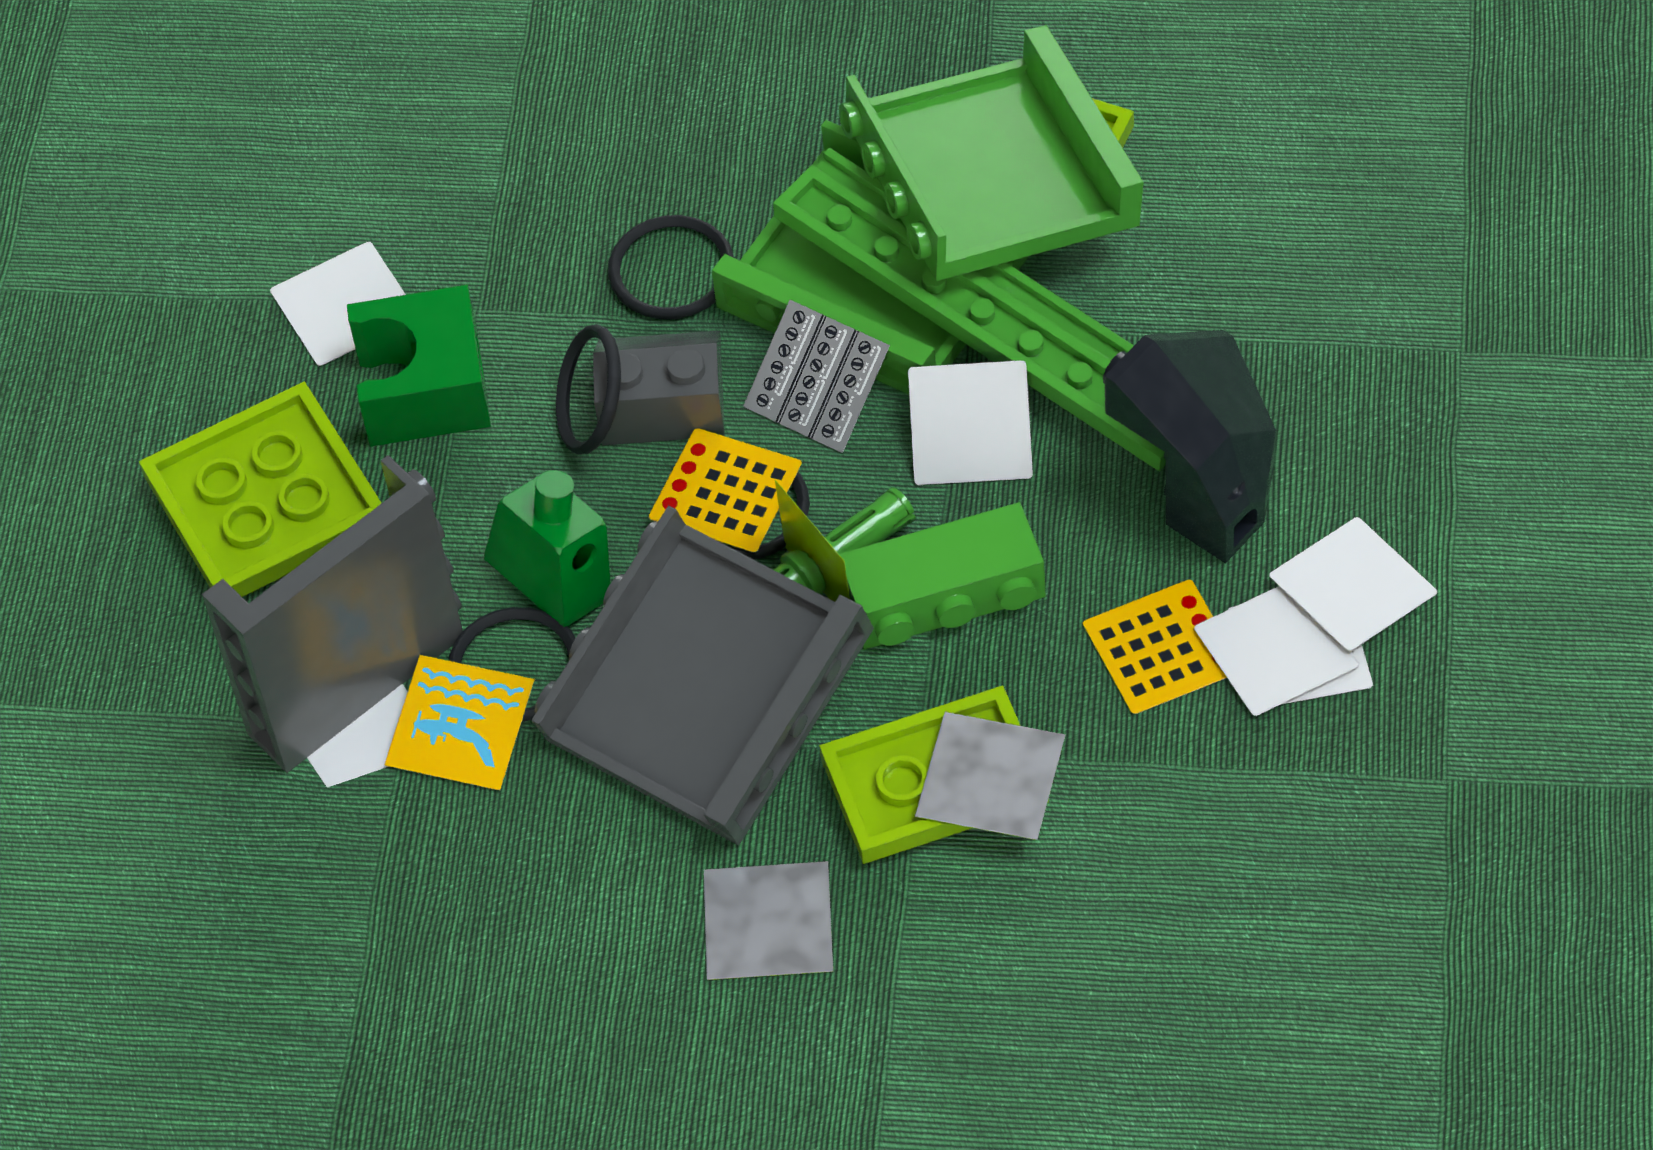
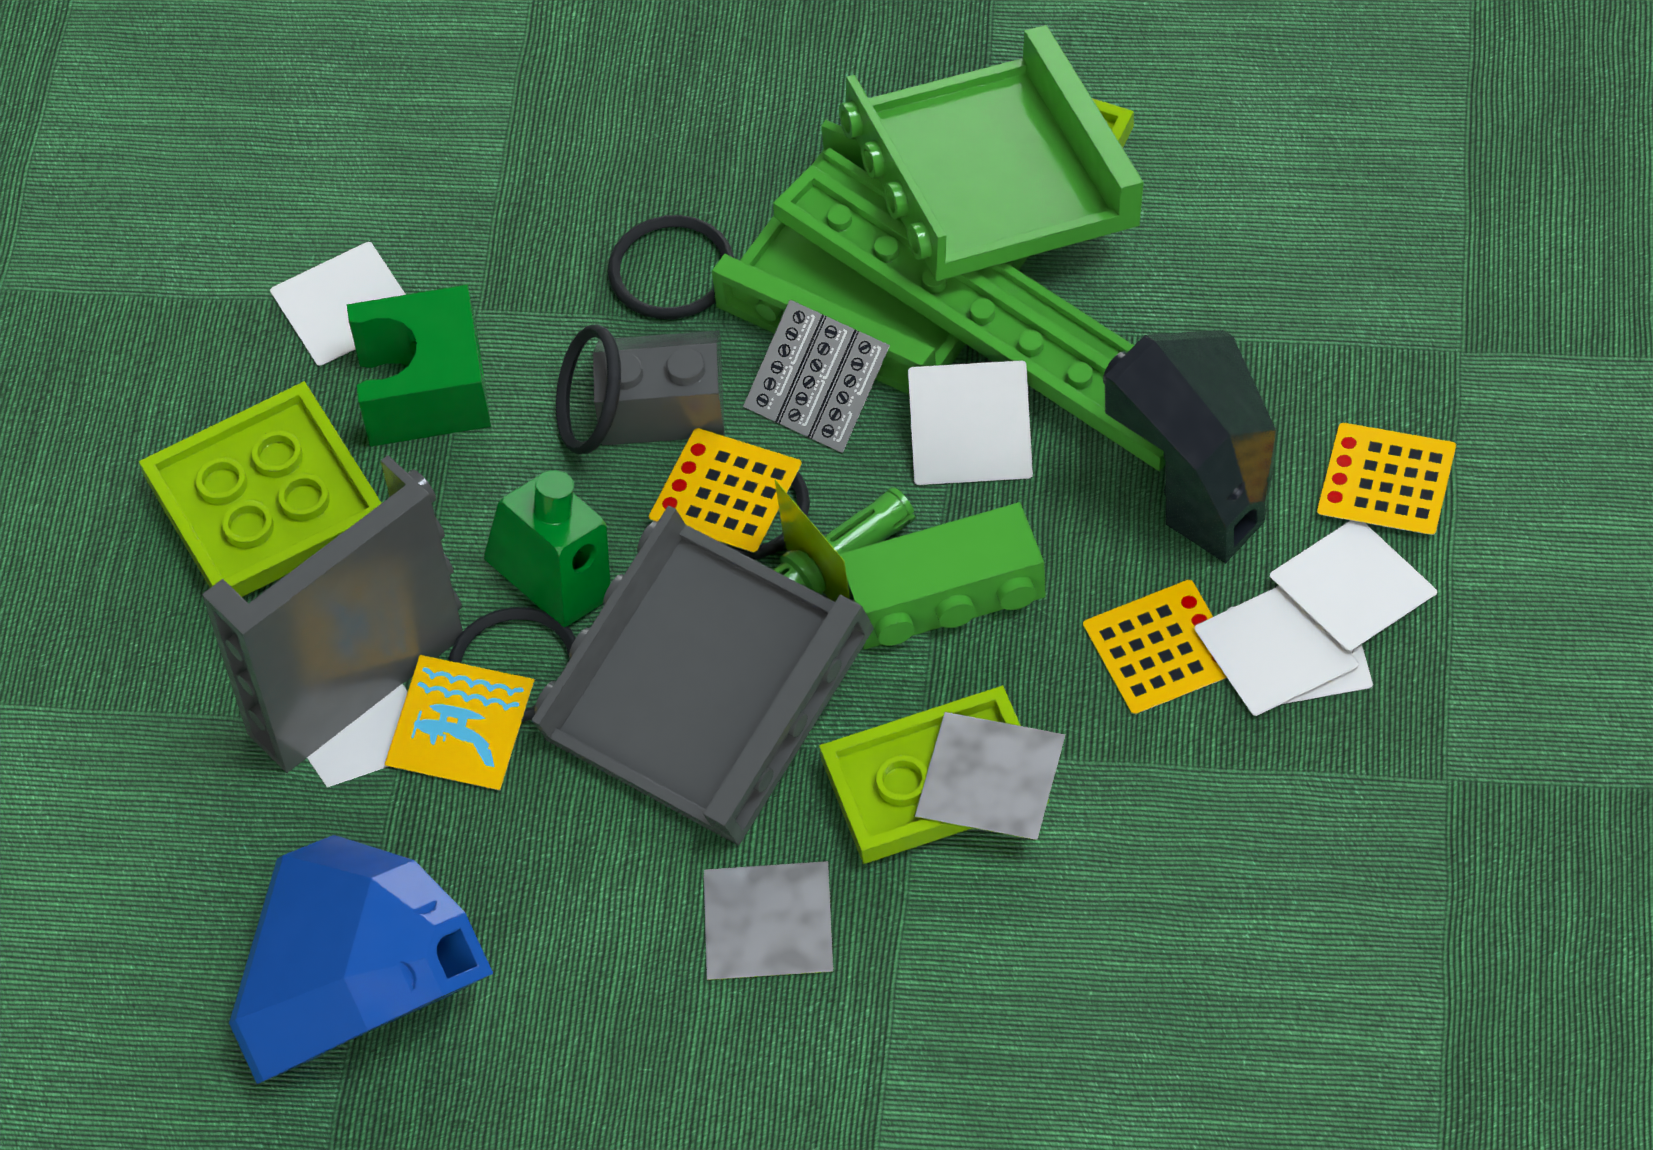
none -> blue brick [229,835,493,1084]
none -> yellow sticker [1317,423,1456,535]

